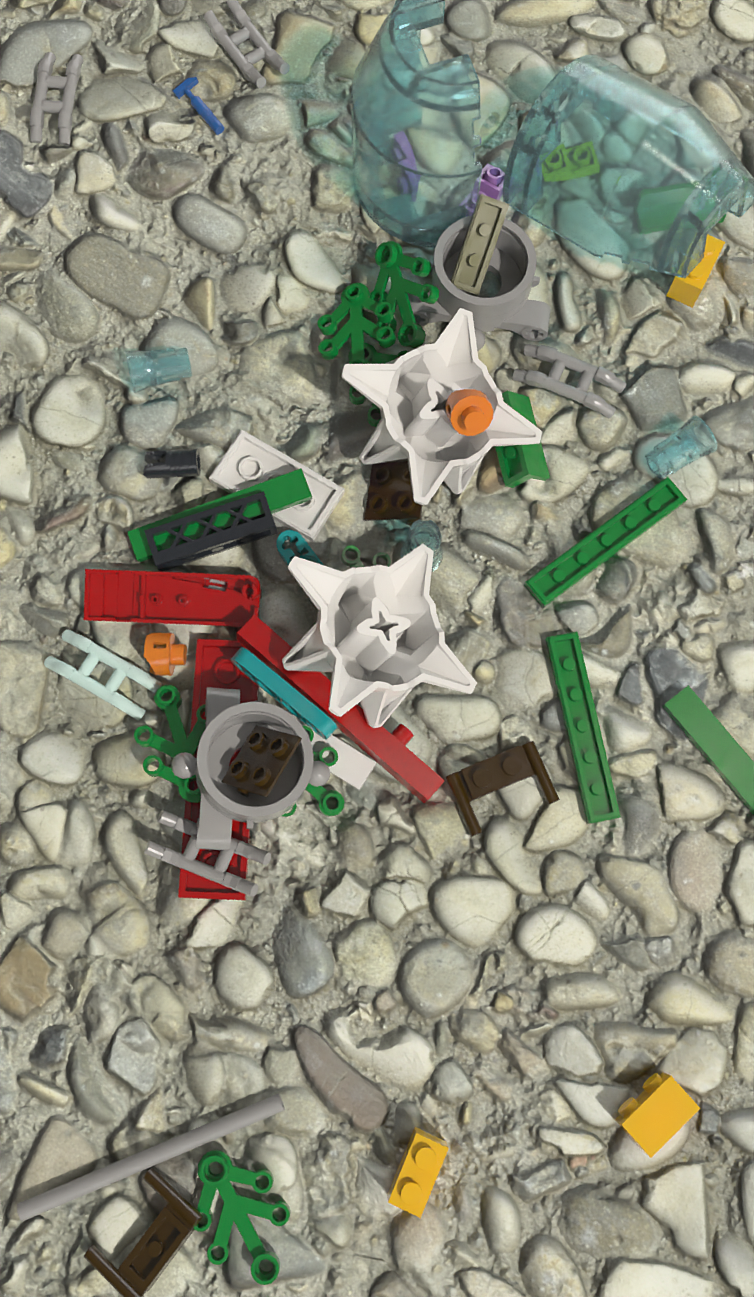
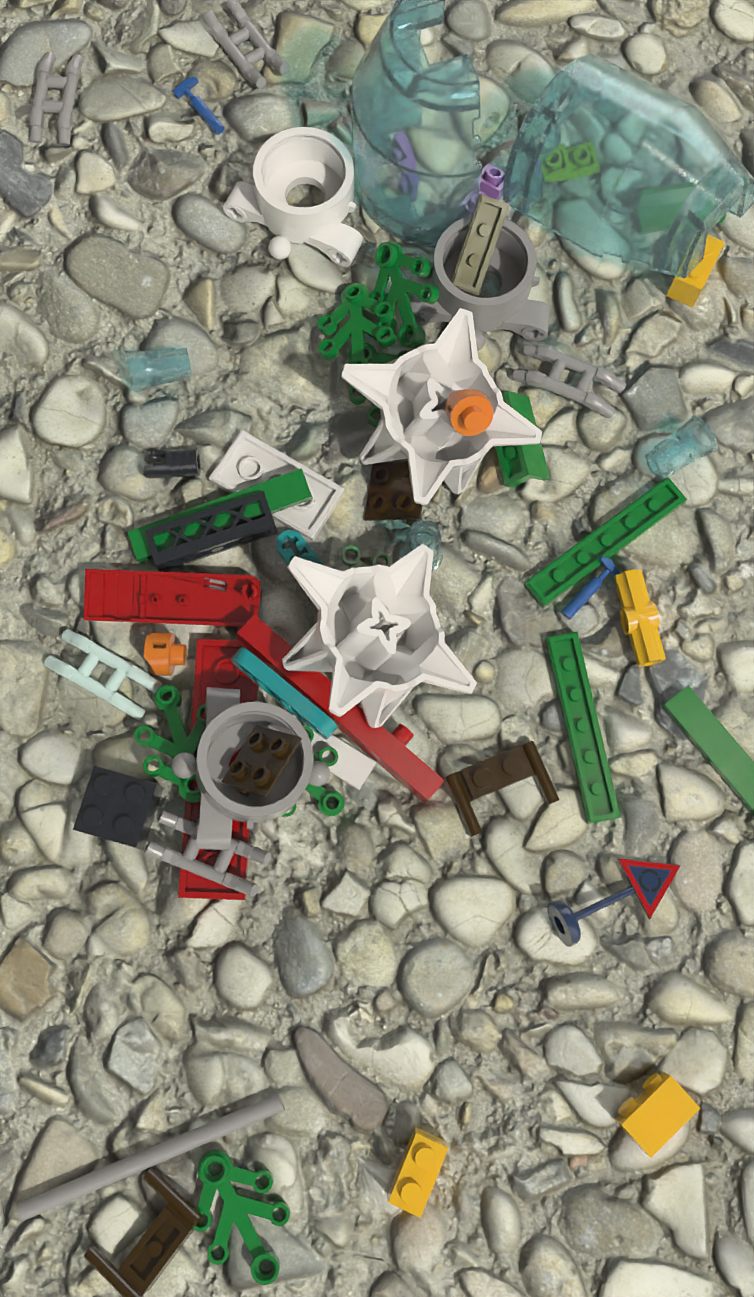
none -> black brick [73,766,164,851]
none -> white piece [223,127,363,267]
none -> dark blue piece [547,858,680,947]
none -> blue piece [561,556,621,620]
none -> yellow piece [614,569,666,667]

